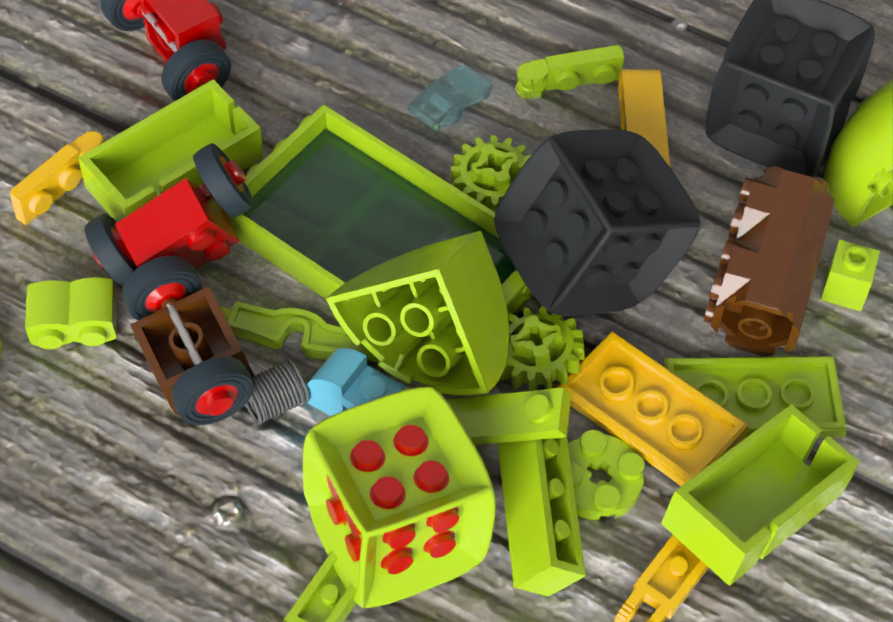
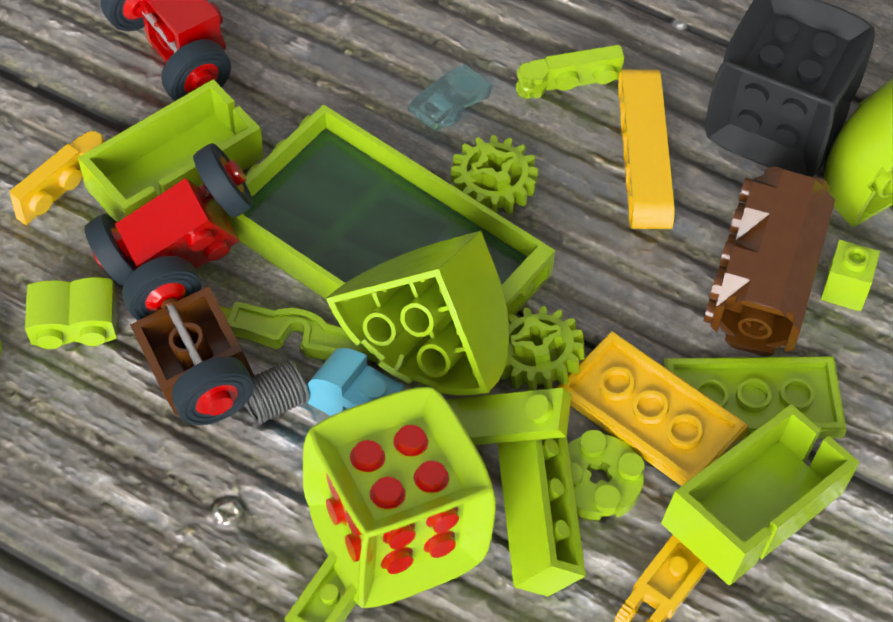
black piece [494,129,701,316] -> none

